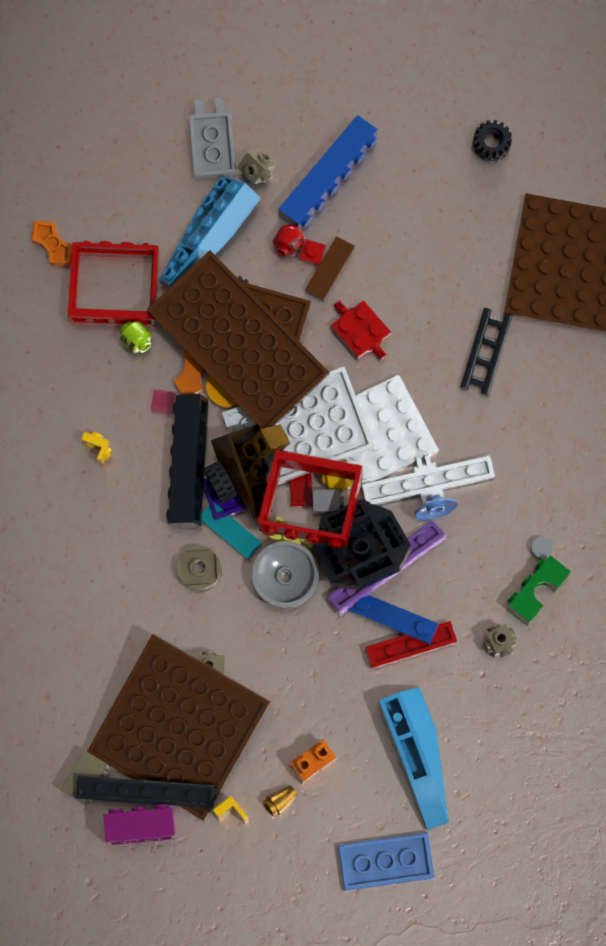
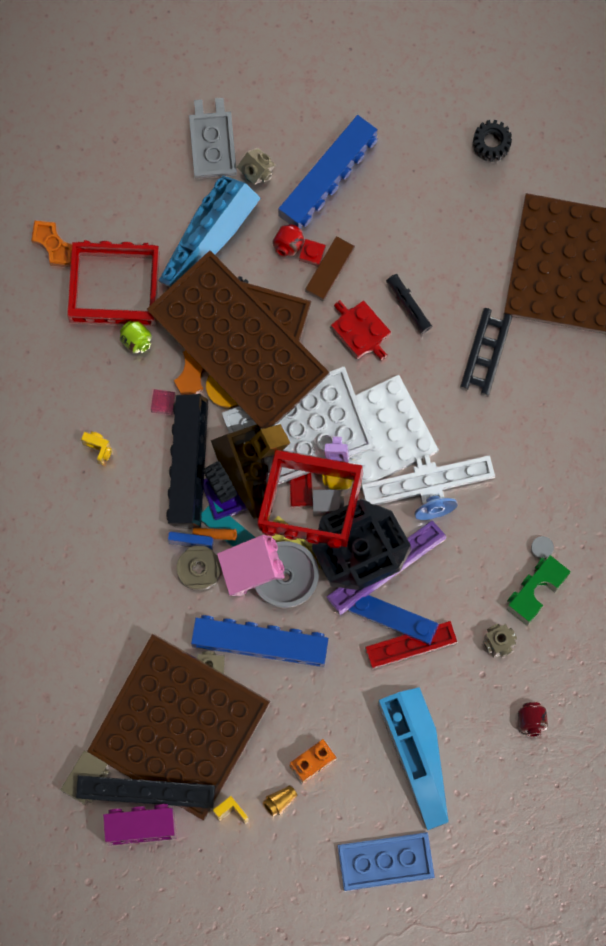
none -> blue tile [168,532,214,550]
none -> blue brick [191,615,329,667]
none -> orange piece [192,528,237,540]
none -> bright pink panel [217,535,285,596]
none -> lavender tile [325,437,349,463]
none -> black pin [386,274,433,334]
none -> dark red head [518,702,548,737]

